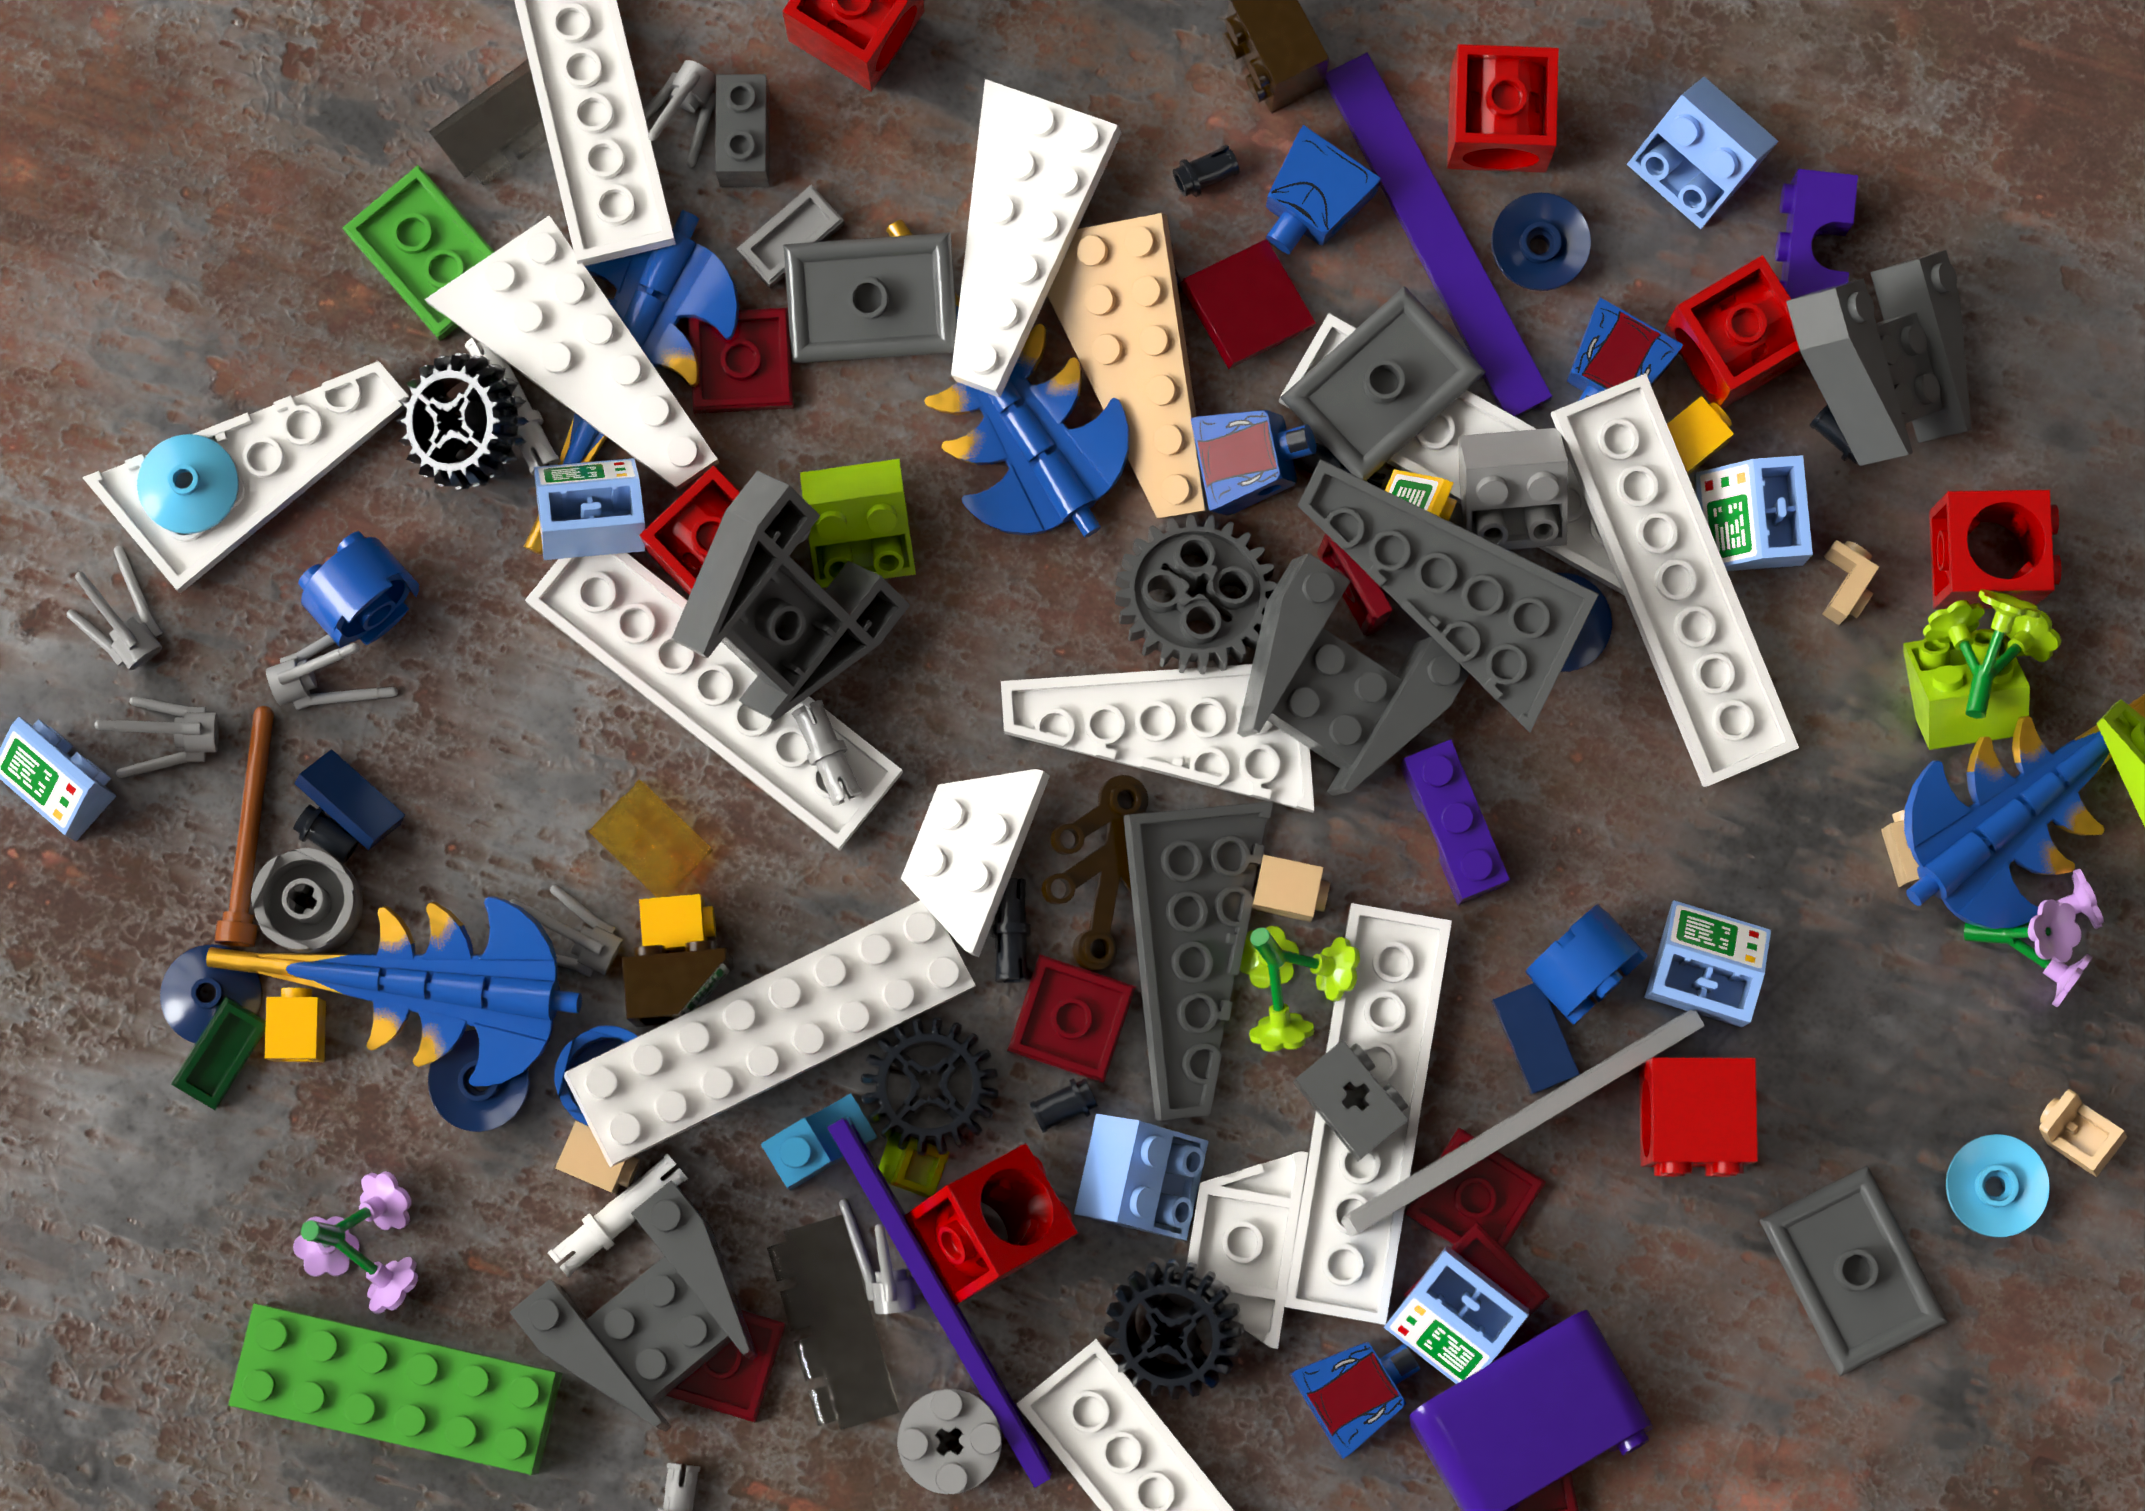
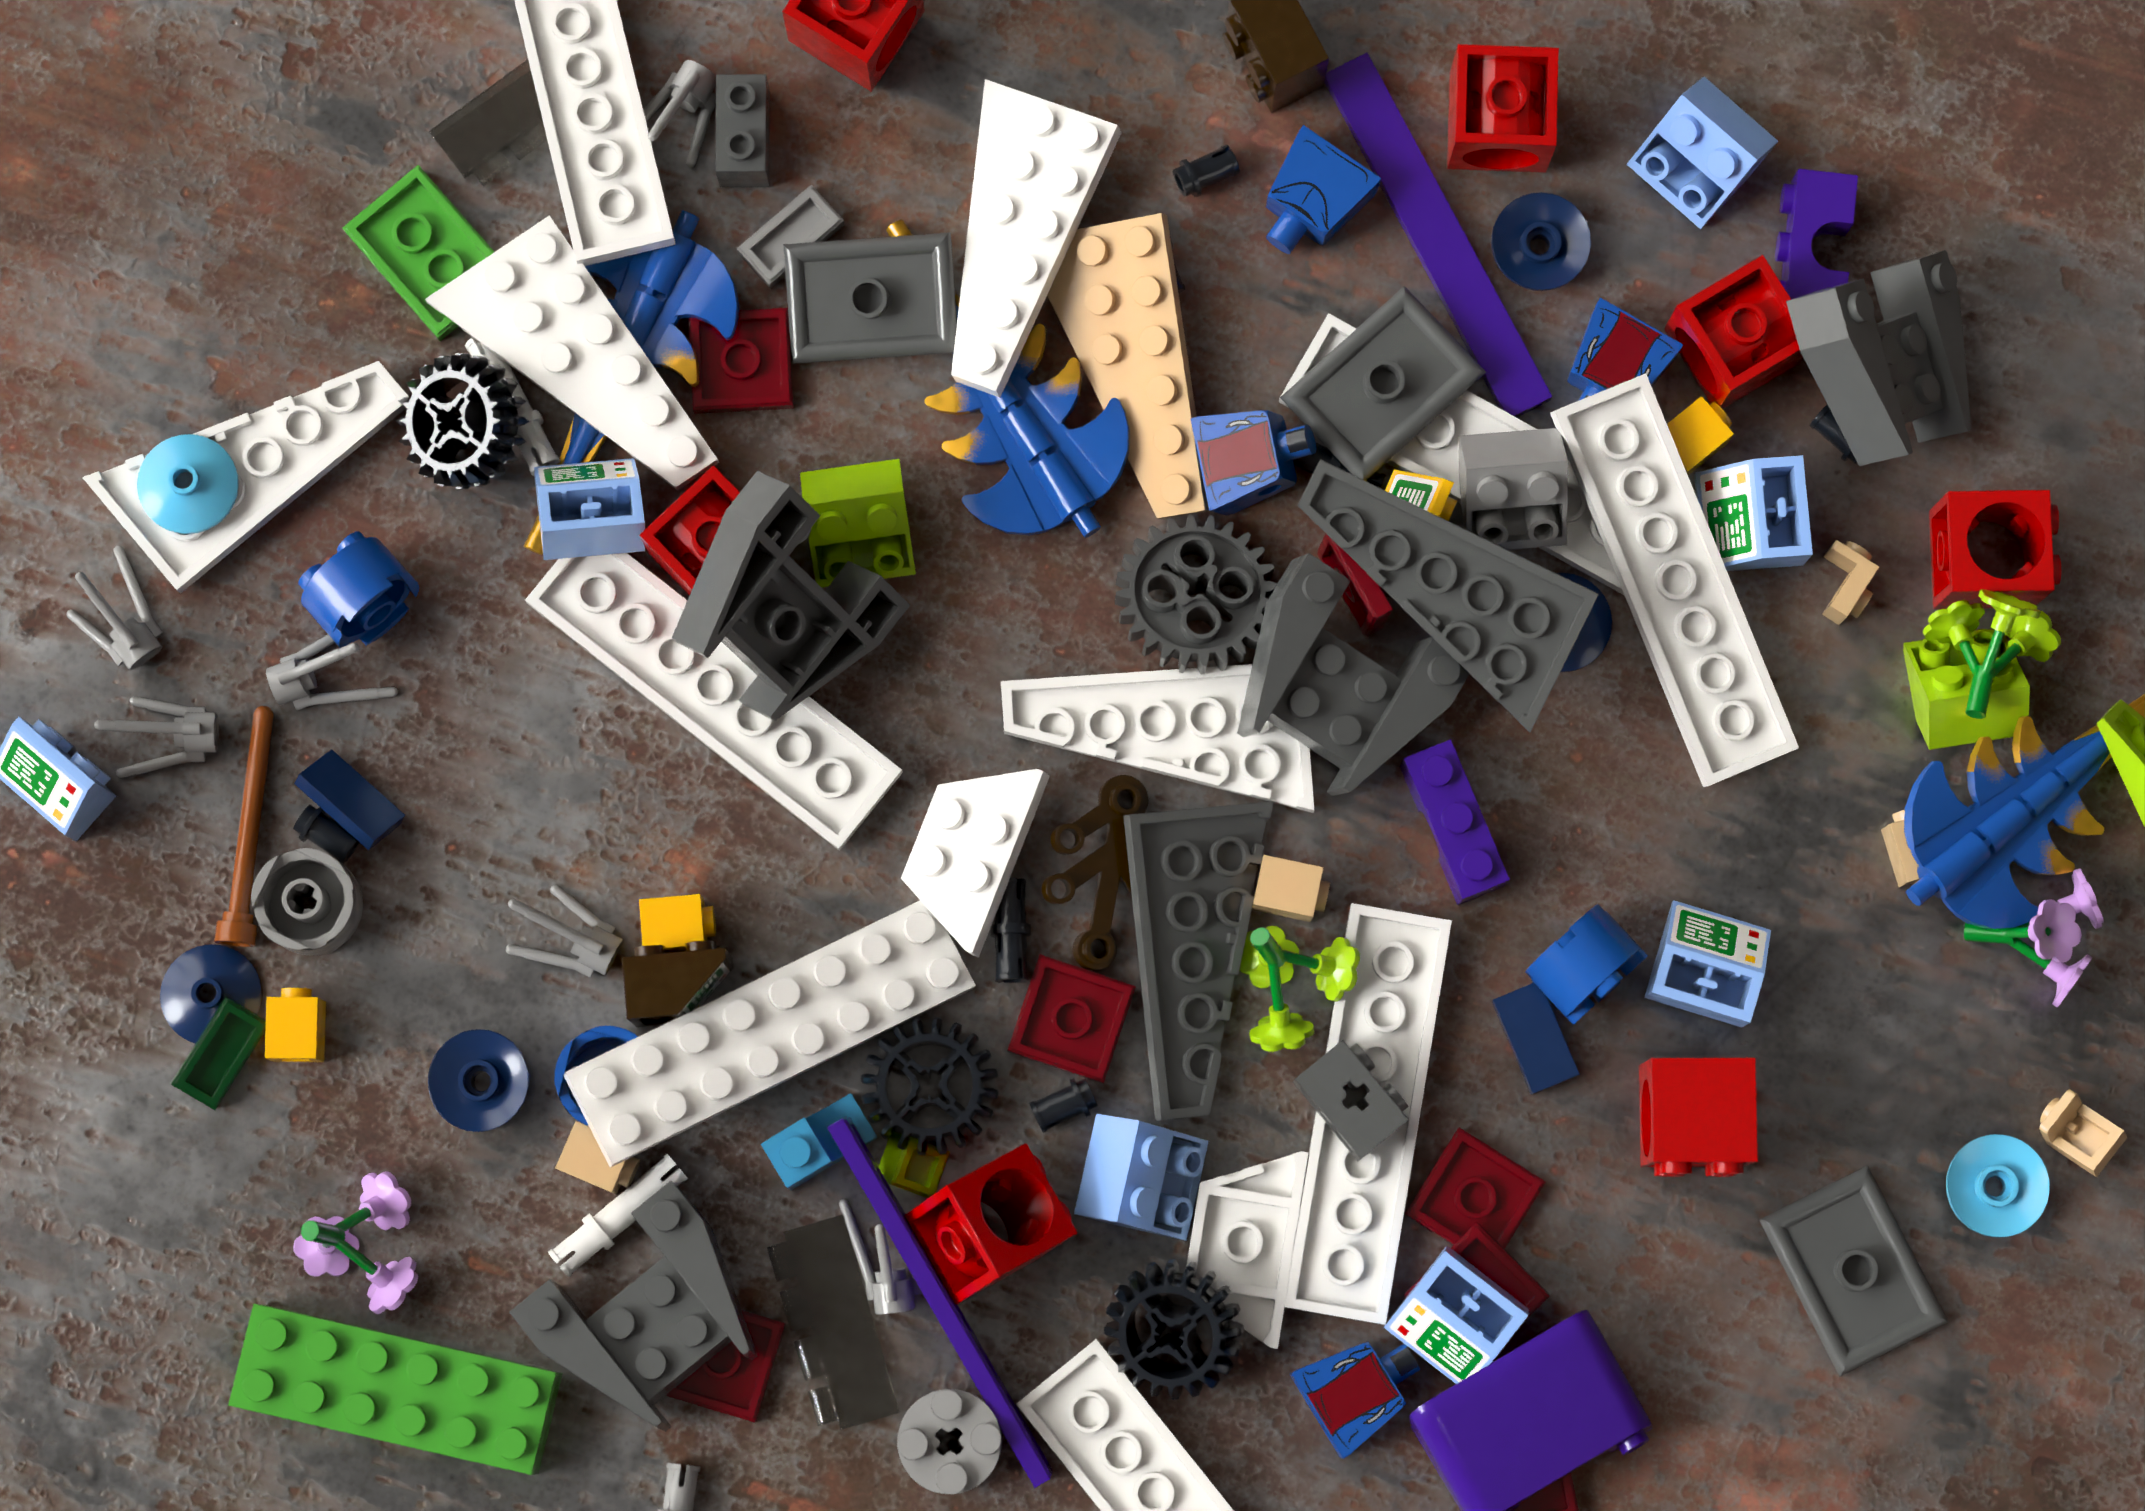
blue animal [206,896,582,1086] -> none
clear yellow plate [588,779,713,898] -> none
light grey pin [792,700,863,806] -> none
dark red tile [1179,239,1316,369] -> none
light grey tile [1341,1010,1705,1236] -> none

